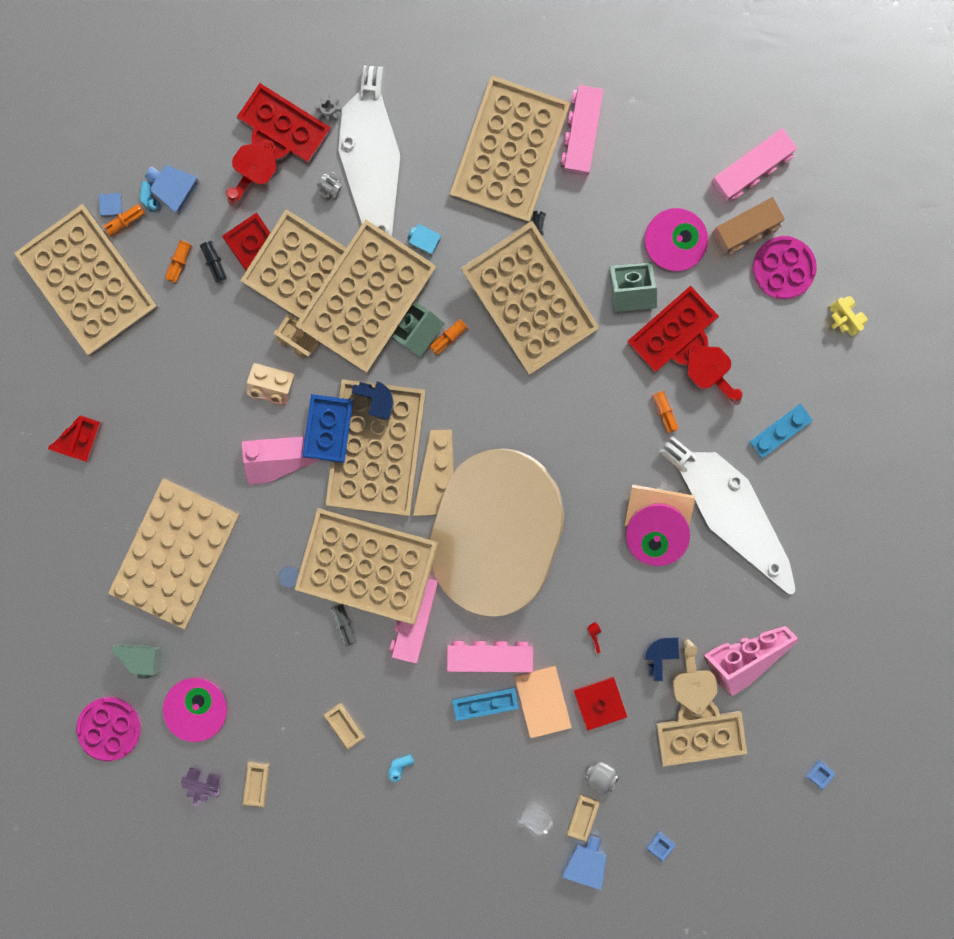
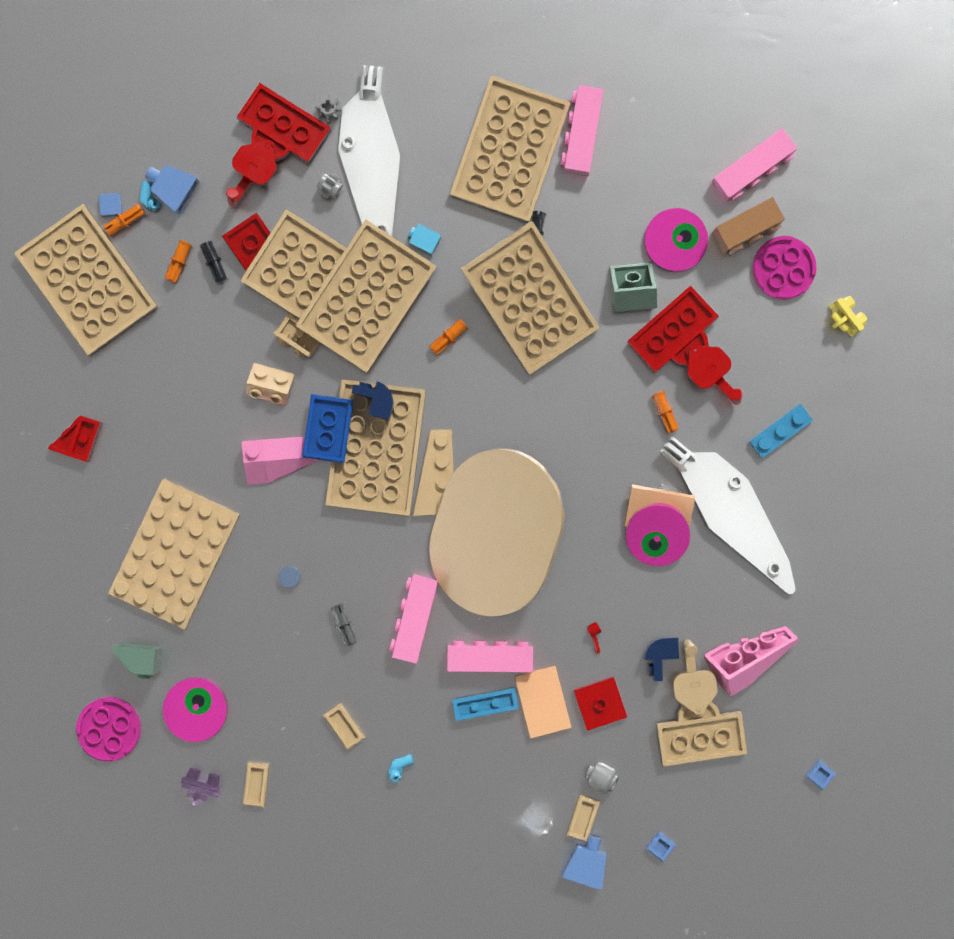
tan plate [294,508,439,625] -> none
sand green slope [391,302,445,357] -> none

